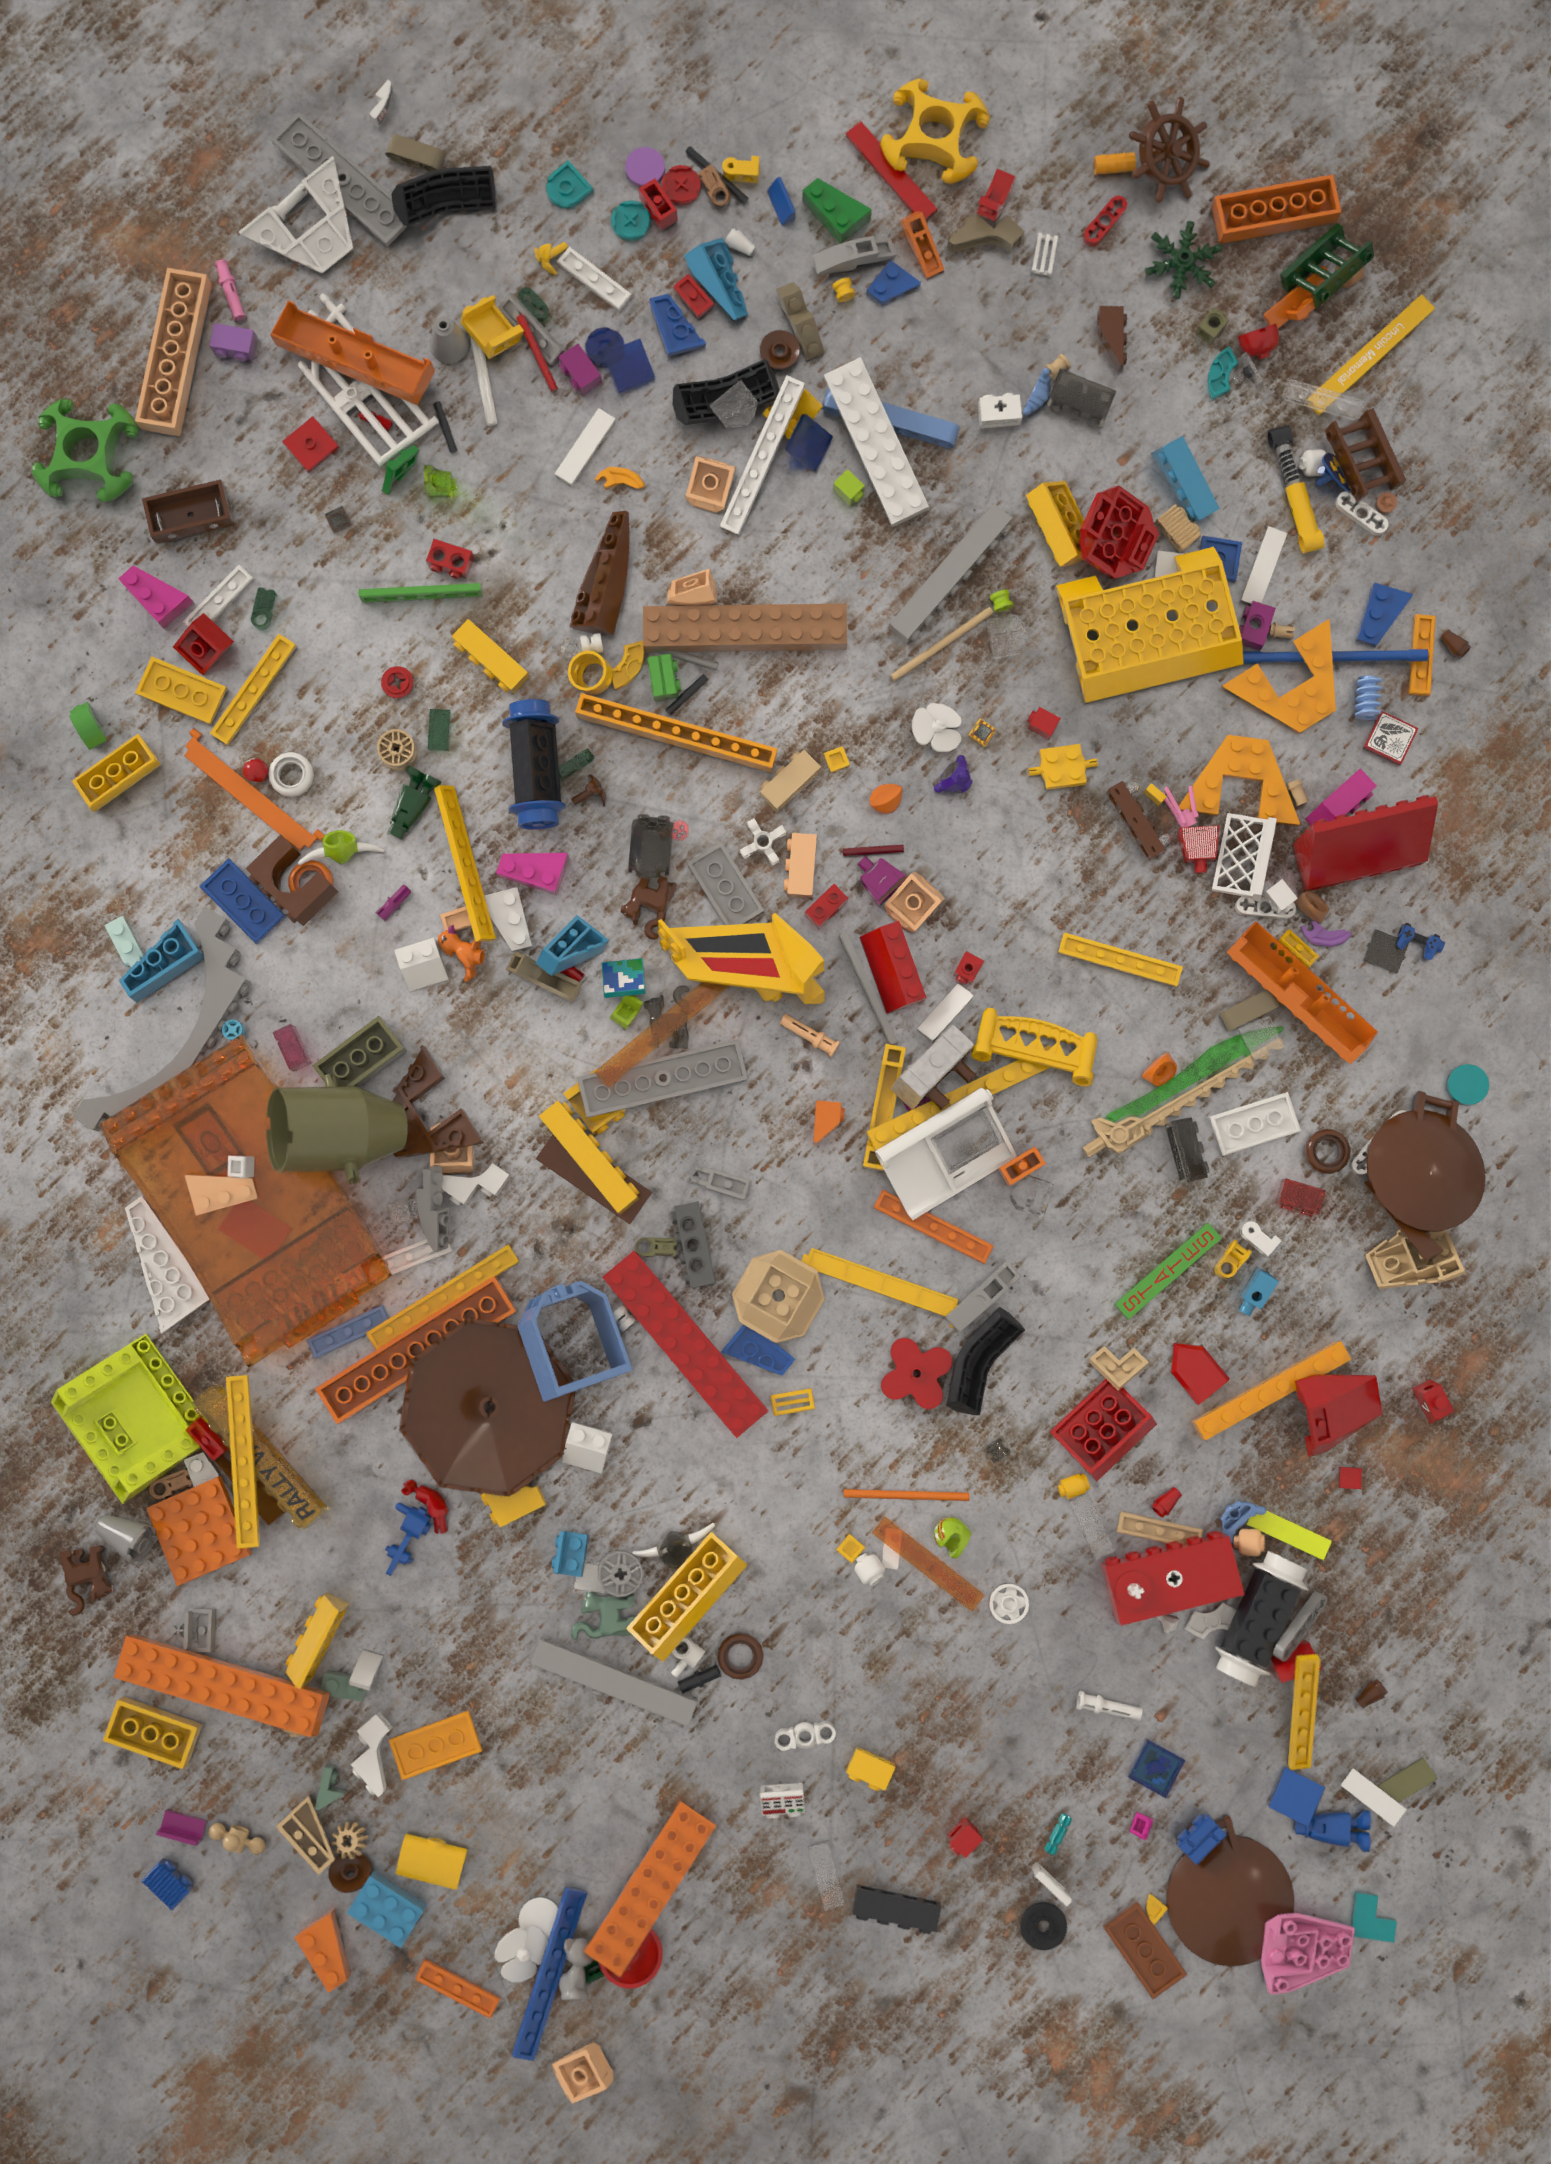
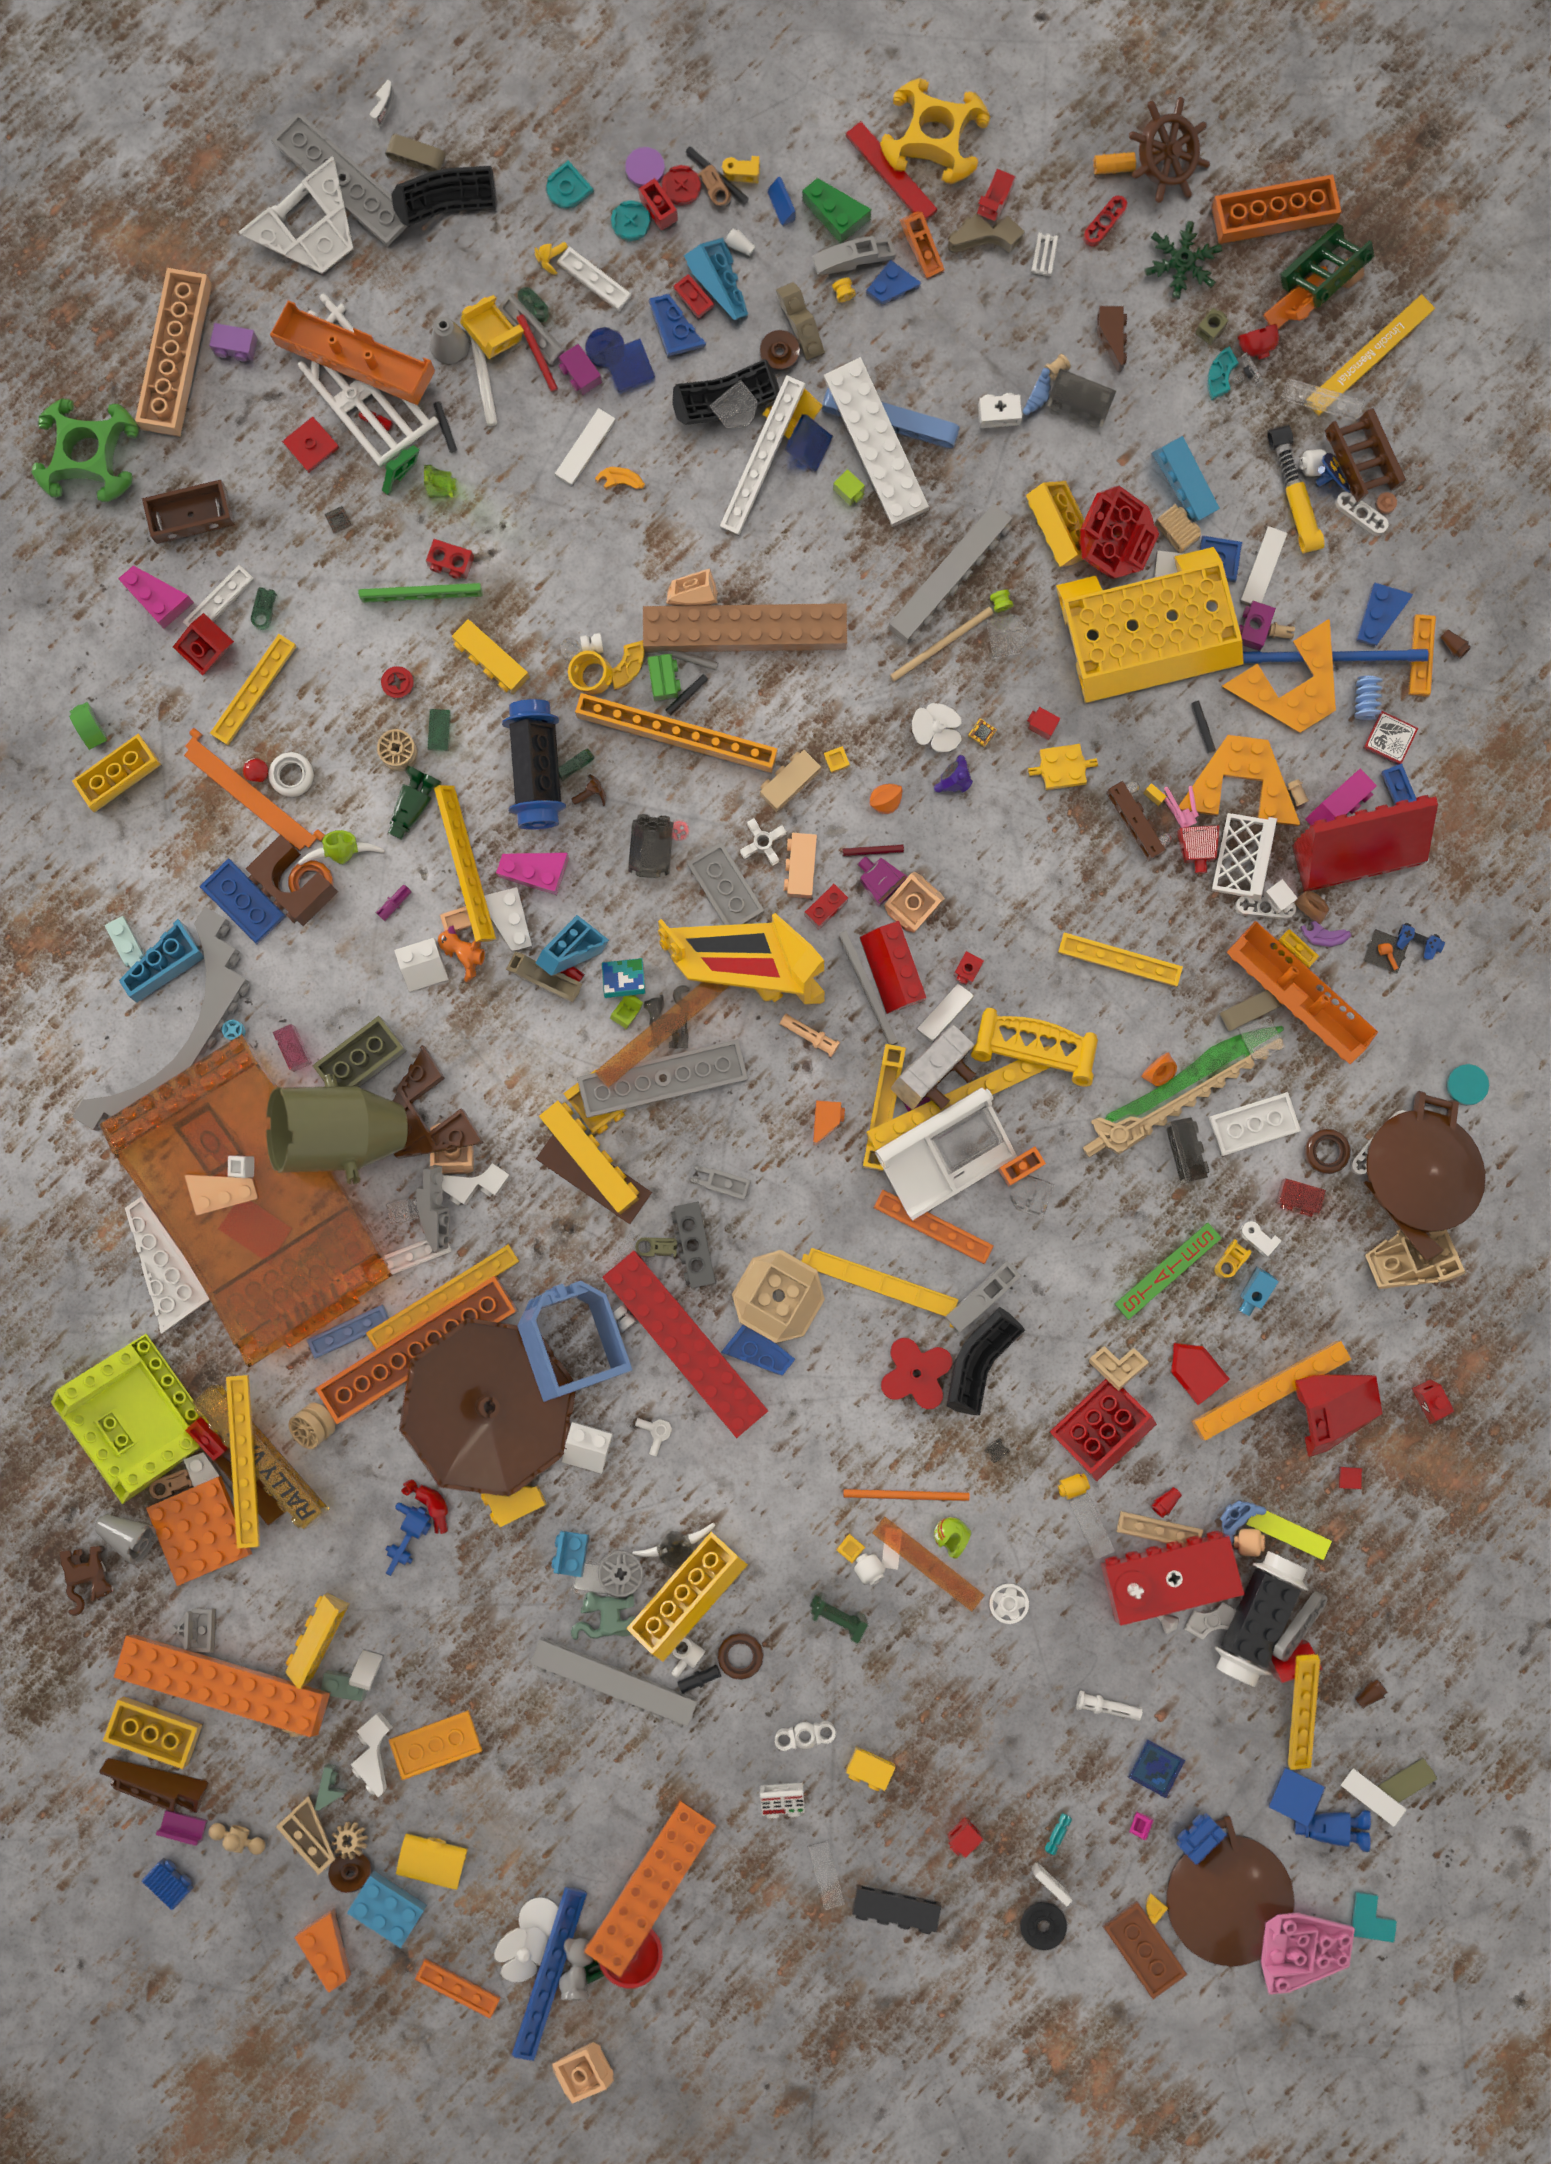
yellow plate [135,656,227,725] -> none
bright pink pin [215,259,246,321] -> none
reddish brown wedge [569,511,630,635] -> none
reddish brown animal [620,870,677,940] -> none
light nougat slope [685,456,737,513] -> none
yellow tile [770,1388,815,1416] -> none
none -> reddish brown wedge [99,1758,208,1813]
none -> tan wheel [289,1402,335,1449]
none -> white piece [635,1418,672,1457]
none -> dark green fence [810,1592,868,1644]
none -> black piece [1192,700,1216,753]
none -> orange hand [1378,943,1398,970]
none -> blue plate [1381,764,1416,806]

